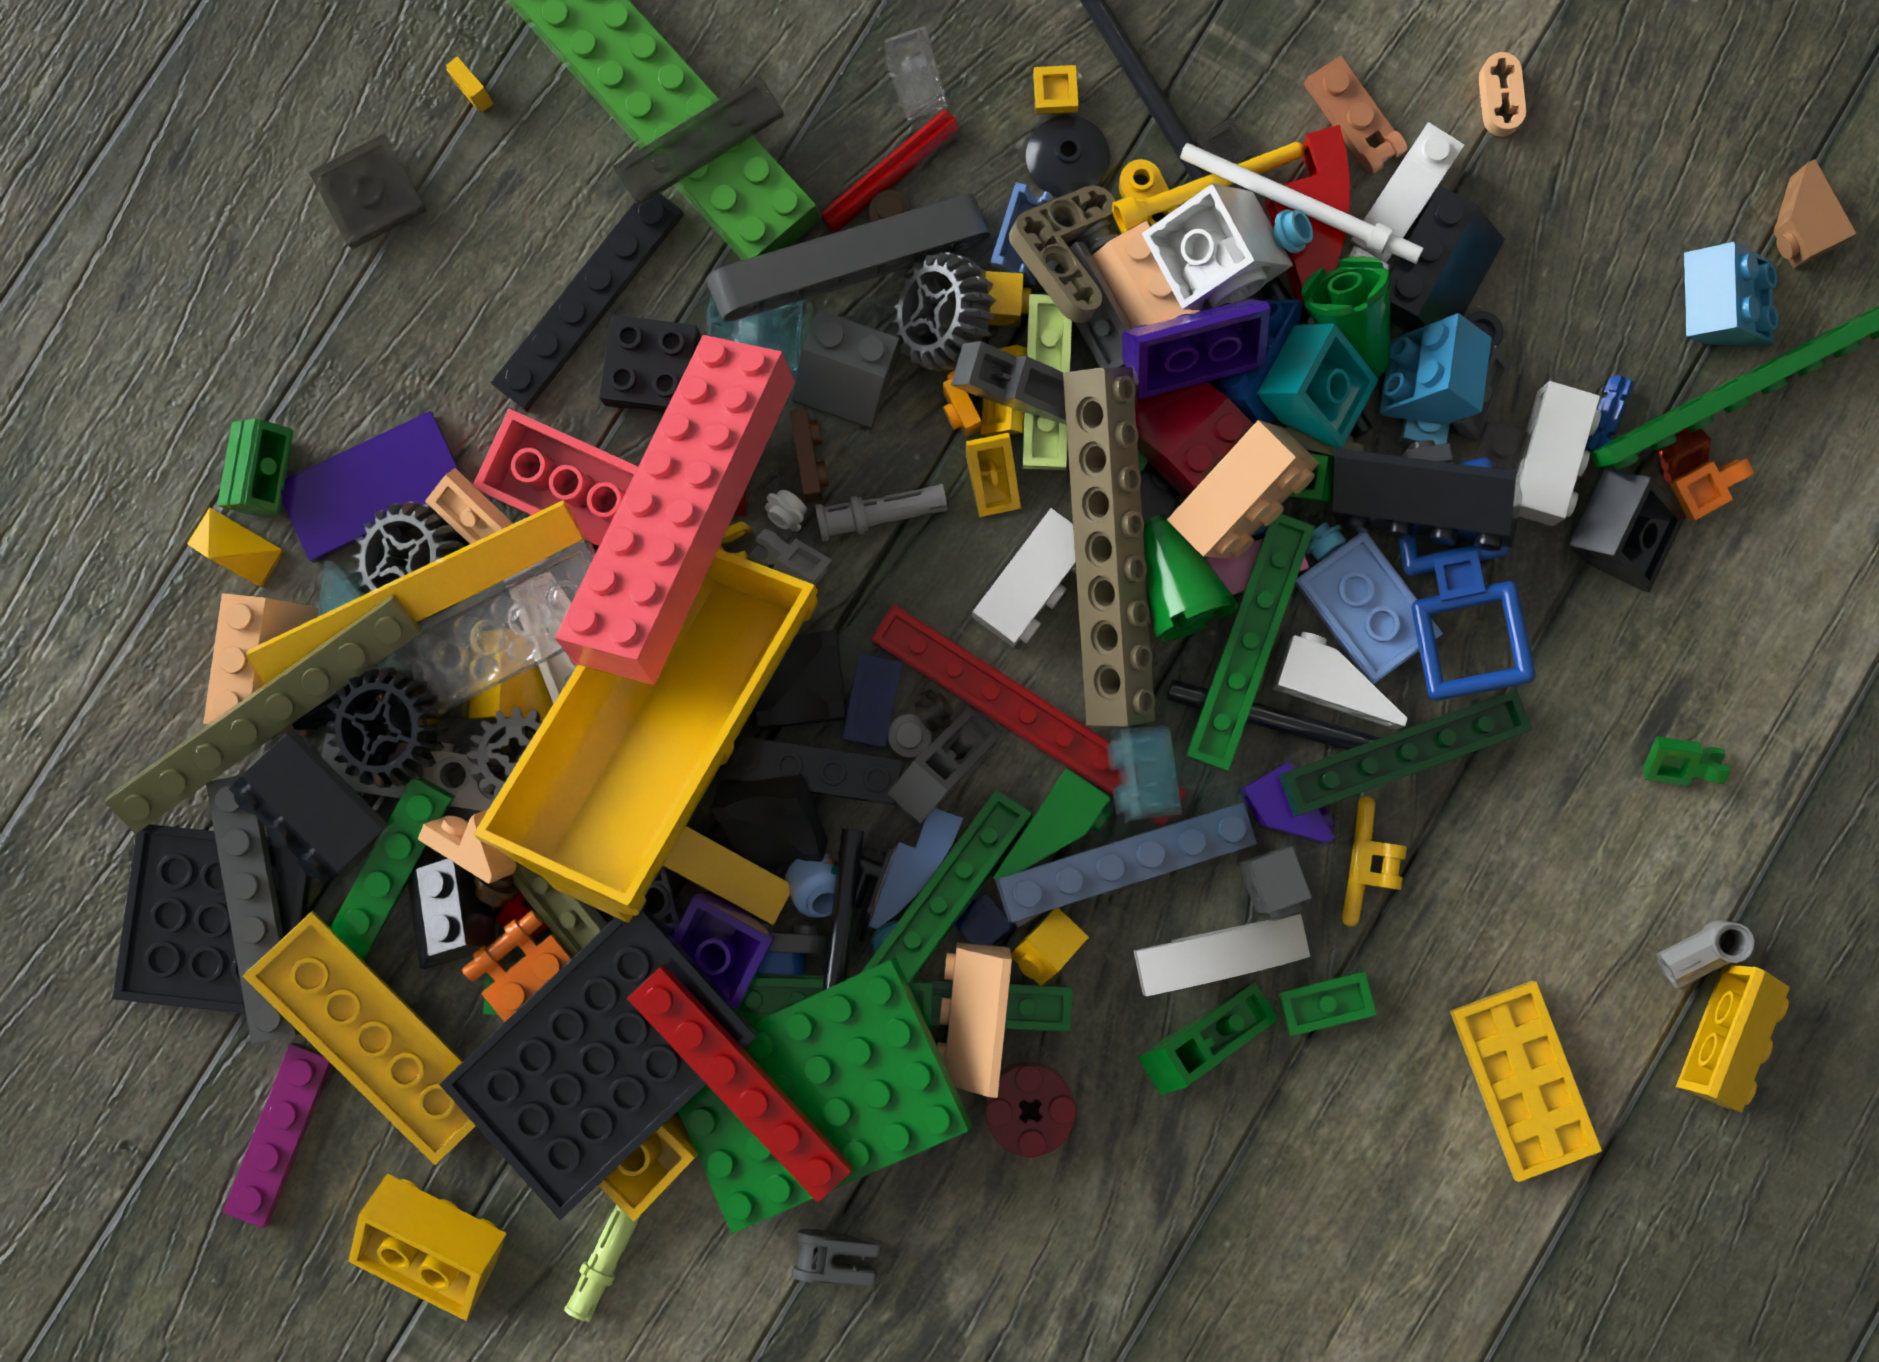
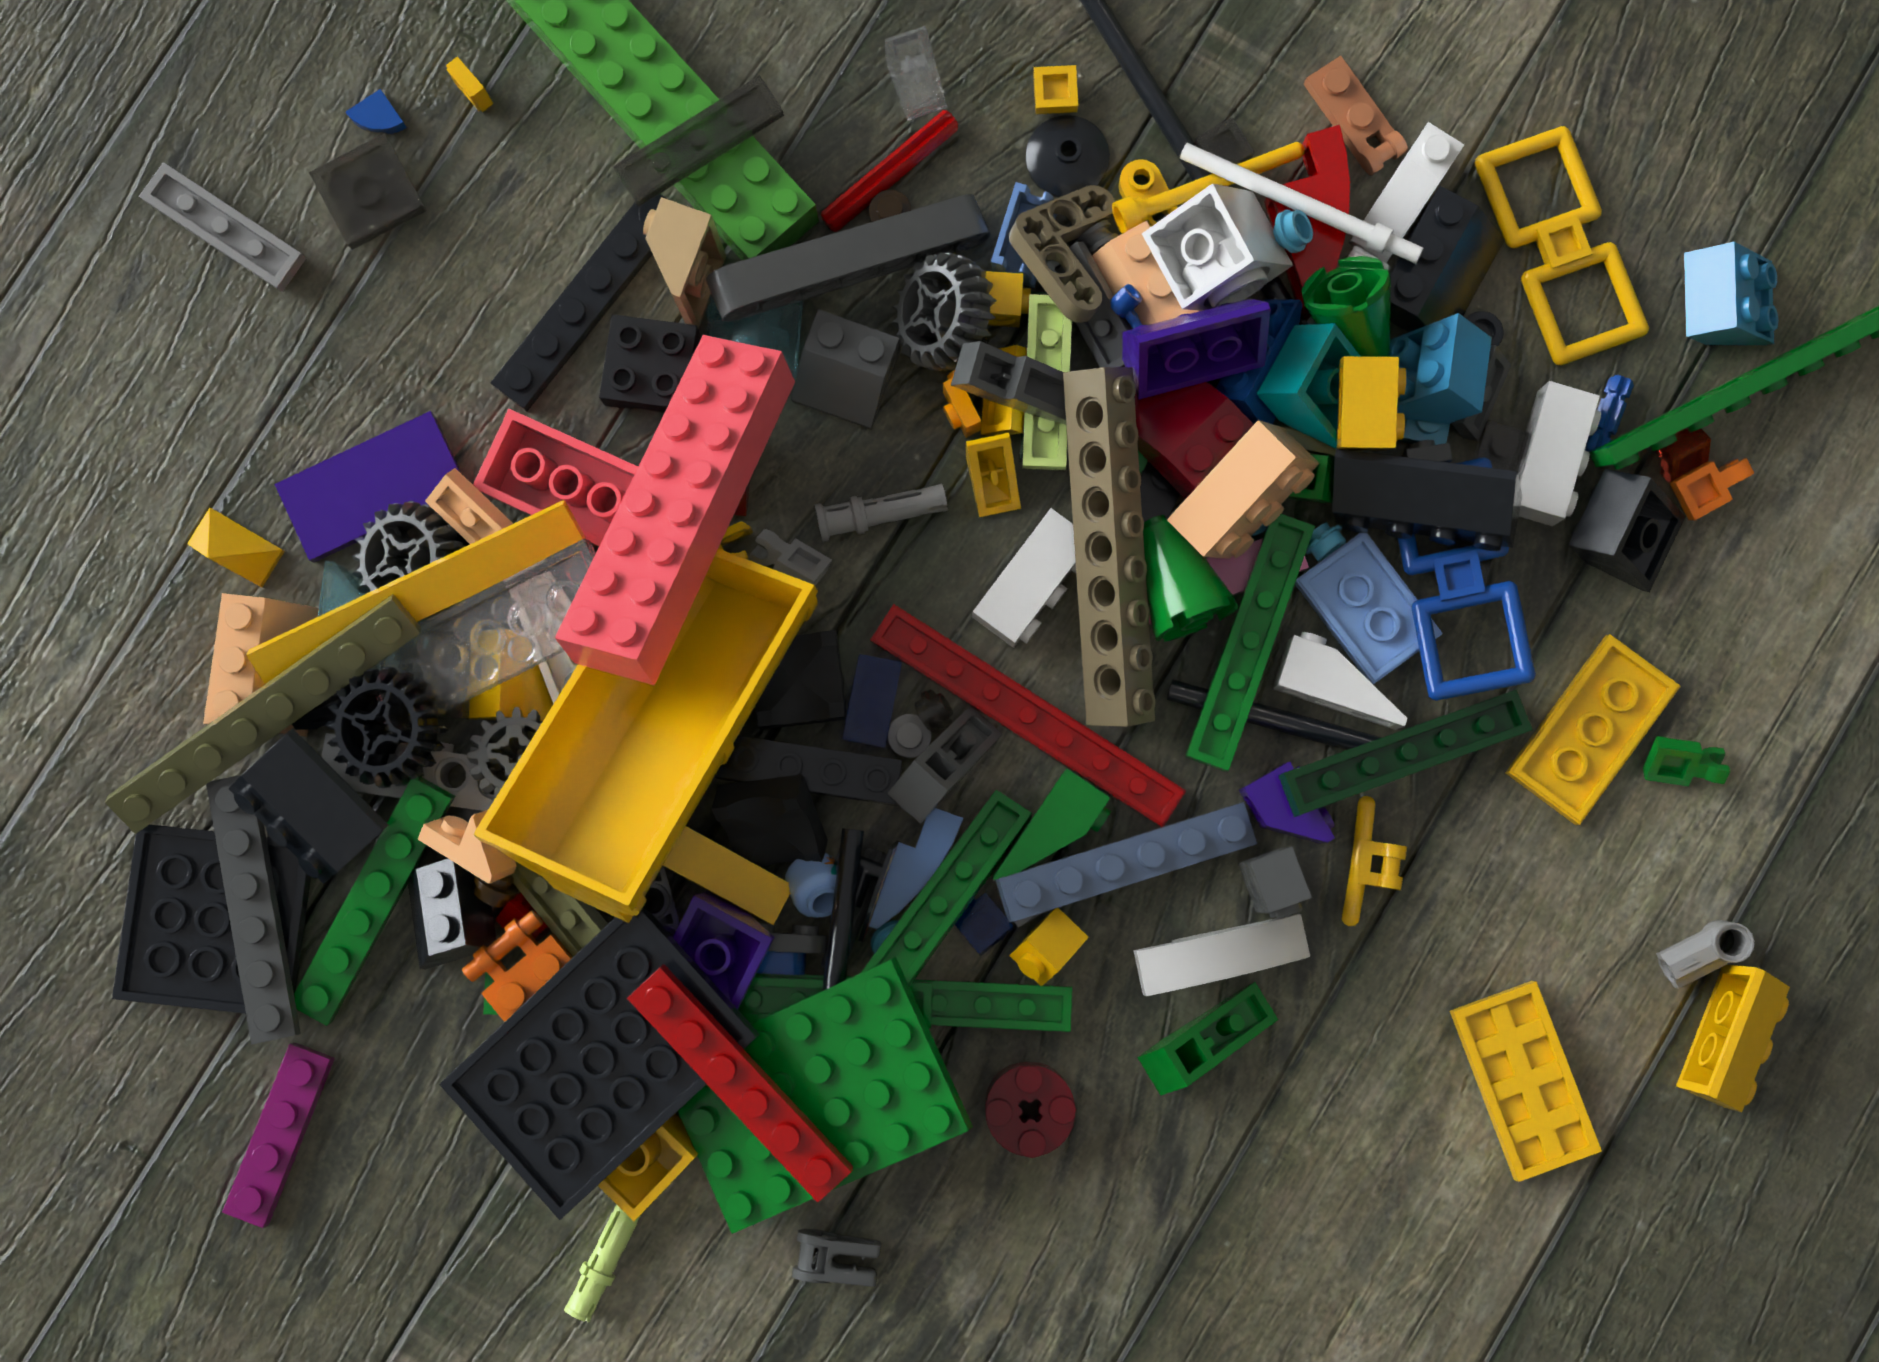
green brick [217,418,294,516] -> none
yellow plate [242,910,475,1165] -> none
yellow slope [348,1173,507,1321] -> none
white plate [764,490,807,532] -> none
reddish brown plate [789,408,829,503] -> none
light nougat slope [937,942,1012,1098] -> none
clear light blue slope [1107,726,1182,823] -> none
green plate [1277,971,1377,1036] -> none
light nougat beam [1479,52,1526,137] -> none
medium nougat slope [1773,159,1857,269] -> none
none -> light grey plate [139,162,306,292]
none -> blue tile [346,89,407,134]
none -> tan slope [643,197,726,329]
none -> blue hand [1111,284,1142,329]
none -> yellow slope [1337,356,1406,451]
none -> yellow bar [1475,126,1649,366]
none -> yellow tile [1505,634,1681,825]

